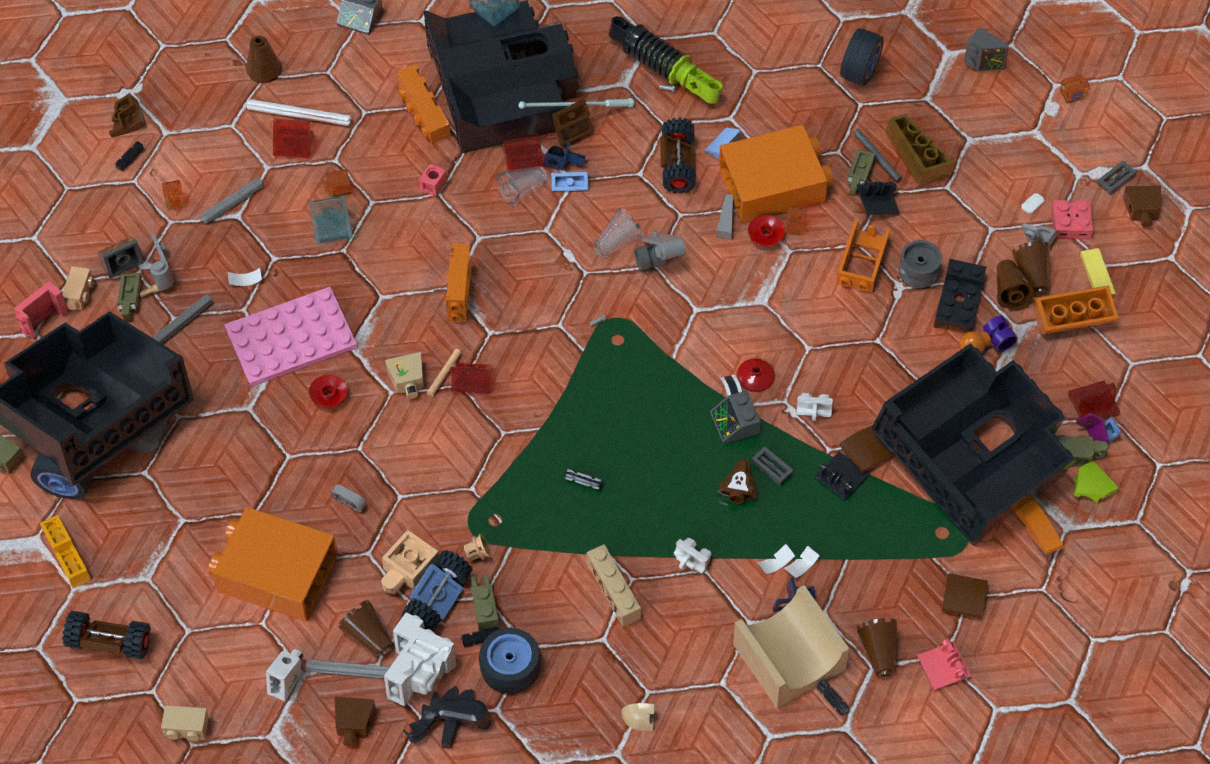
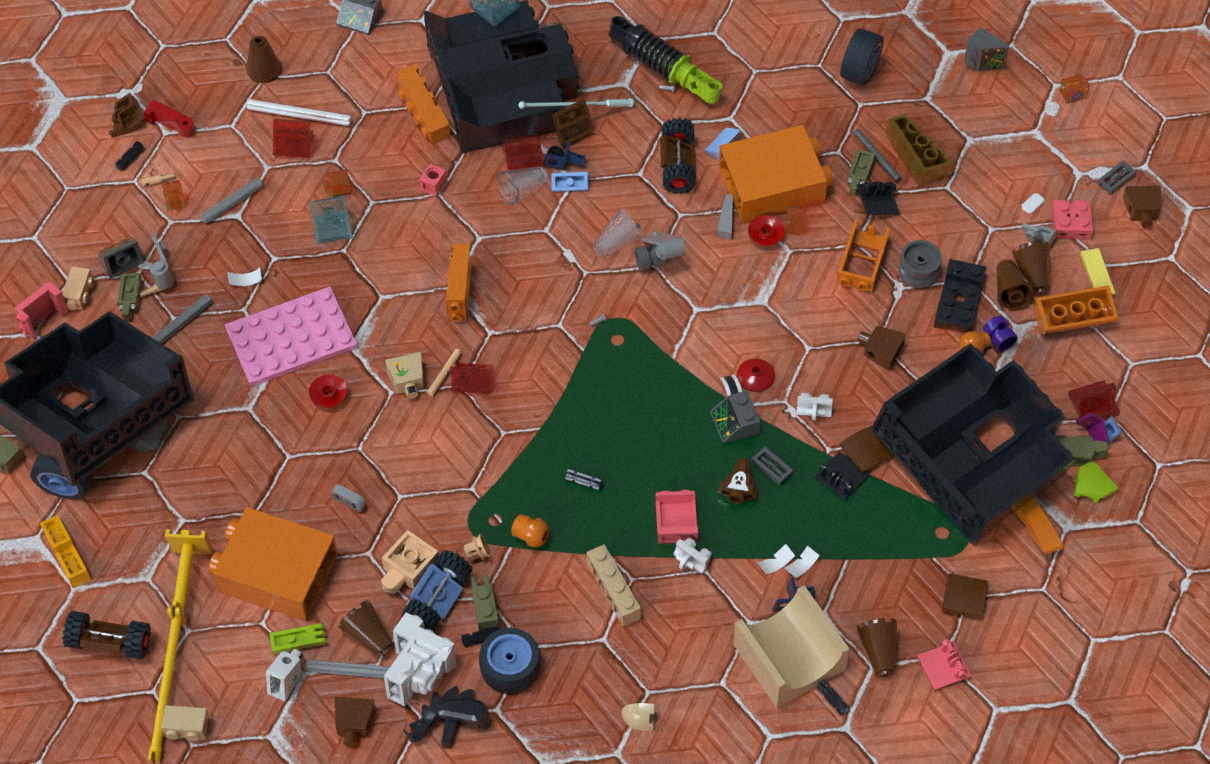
none -> light nougat piece [141,172,175,187]
none -> red leg [143,100,195,137]
none -> yellow piece [148,529,213,763]
none -> lime hinge [269,623,327,655]
none -> orange piece [511,514,550,547]
none -> coral panel [656,490,698,544]
none -> reddish brown torso [857,326,906,371]

